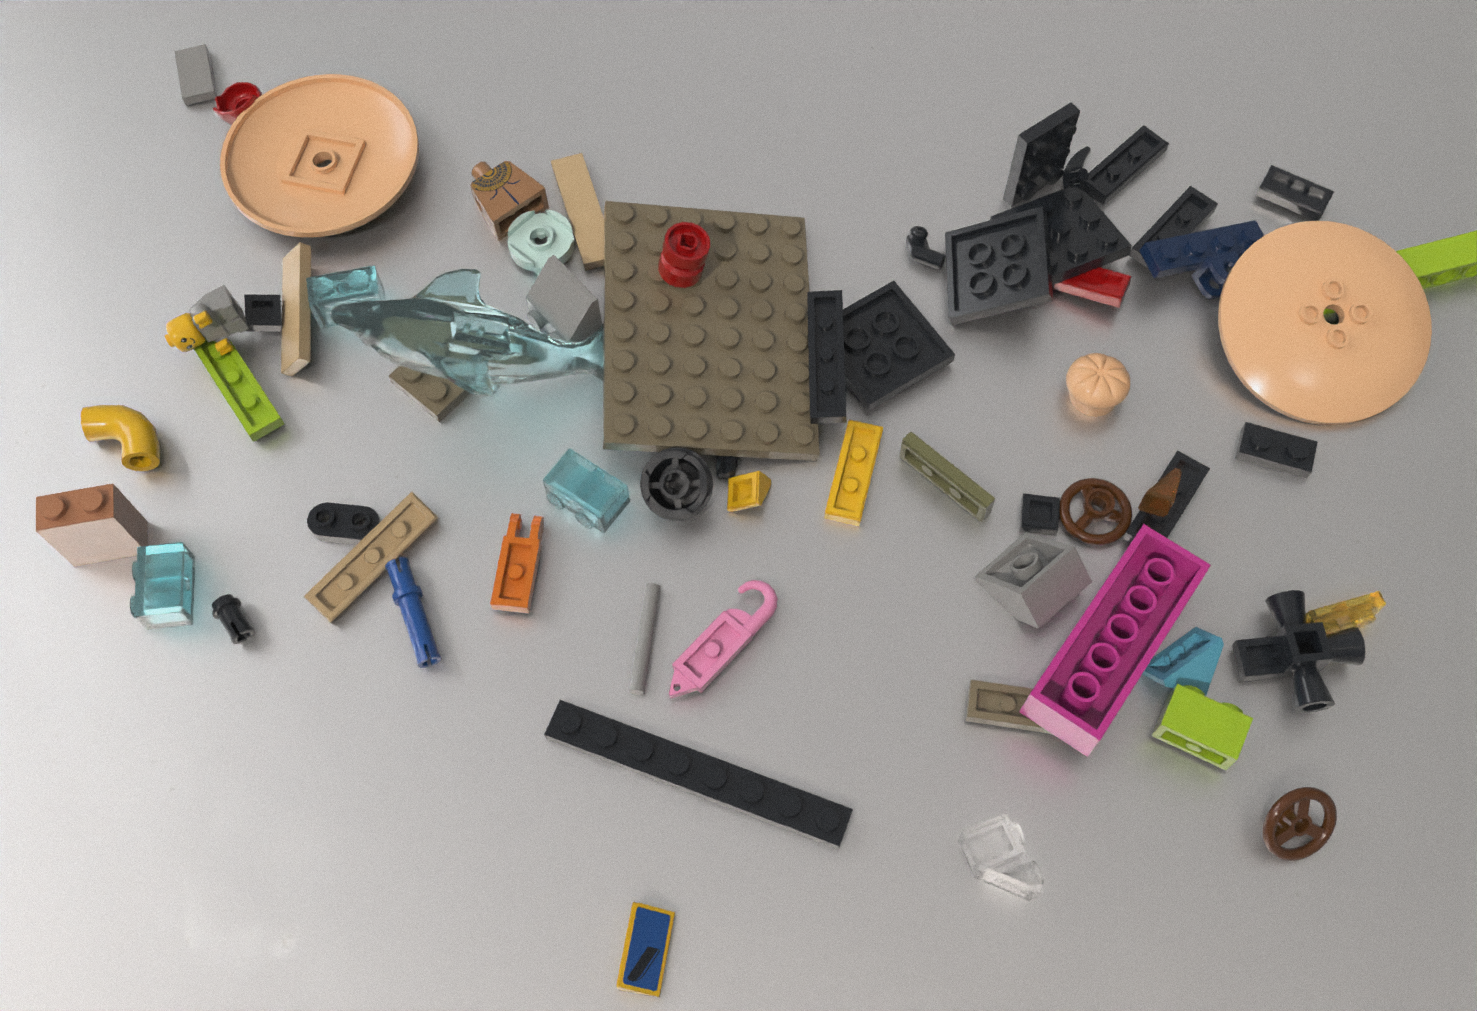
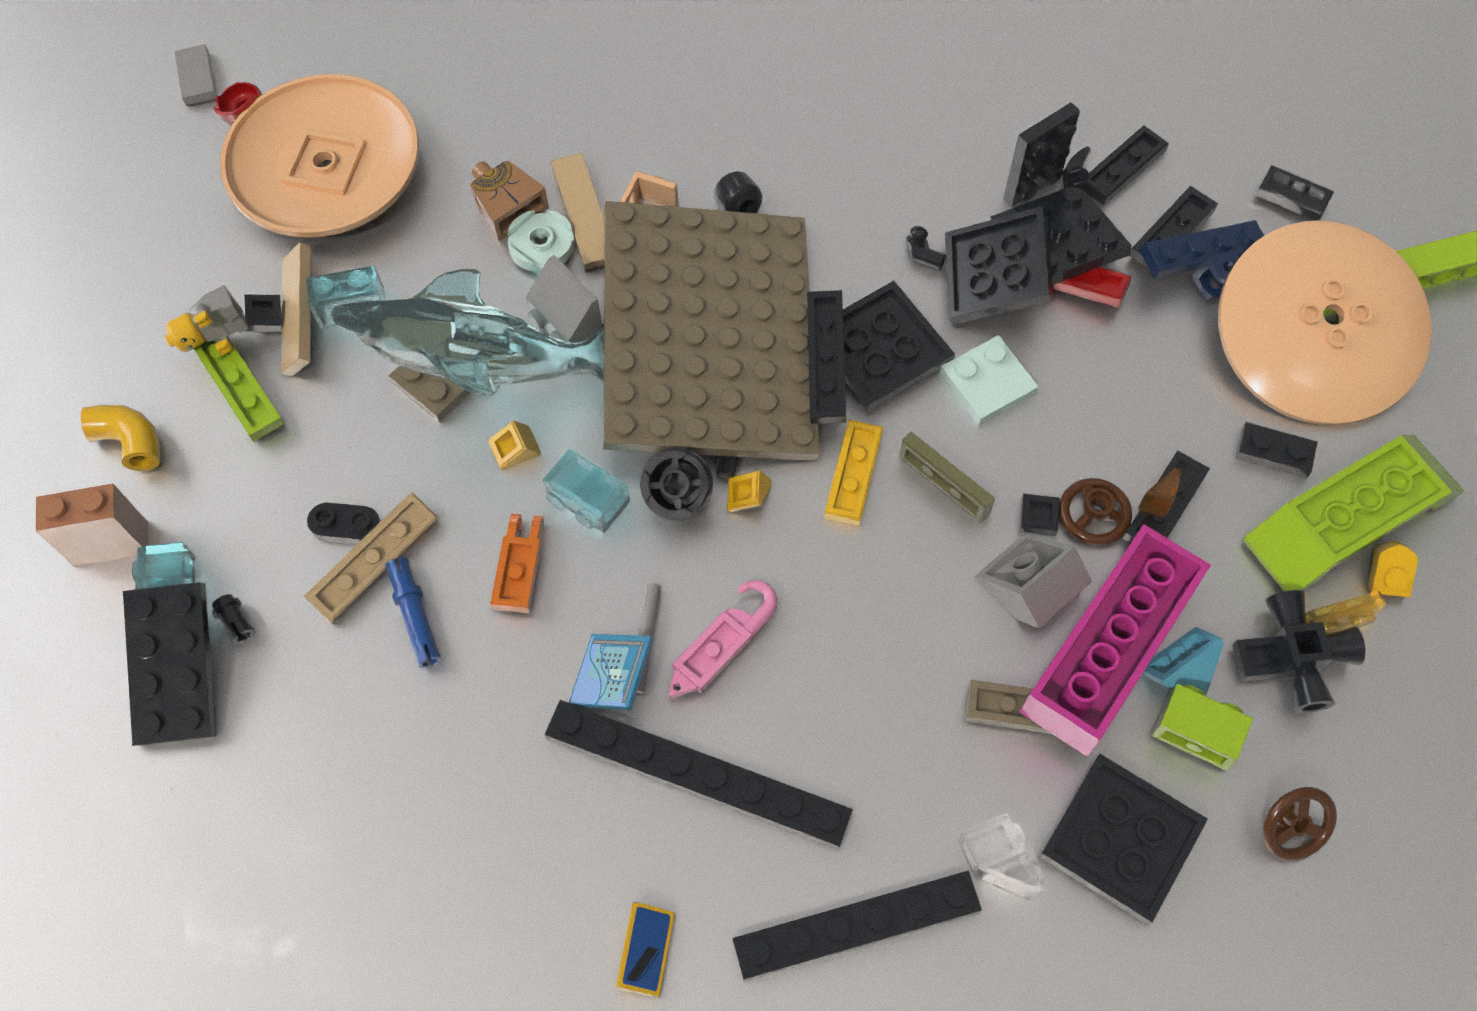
red wheel [658,222,710,288] -> none
light nougat piece [1066,353,1130,417] -> none
none -> black plate [123,582,216,746]
none -> yellow slope [488,420,541,470]
none -> piece [569,634,654,710]
none -> light nougat bracket [620,171,679,207]
none -> black head [714,171,763,214]
none -> black plate [732,870,982,982]
none -> light aqua plate [939,335,1039,425]
none -> black plate [1039,754,1208,926]
none -> lime slope [1242,435,1465,591]
none -> yellow plate [1367,540,1418,598]

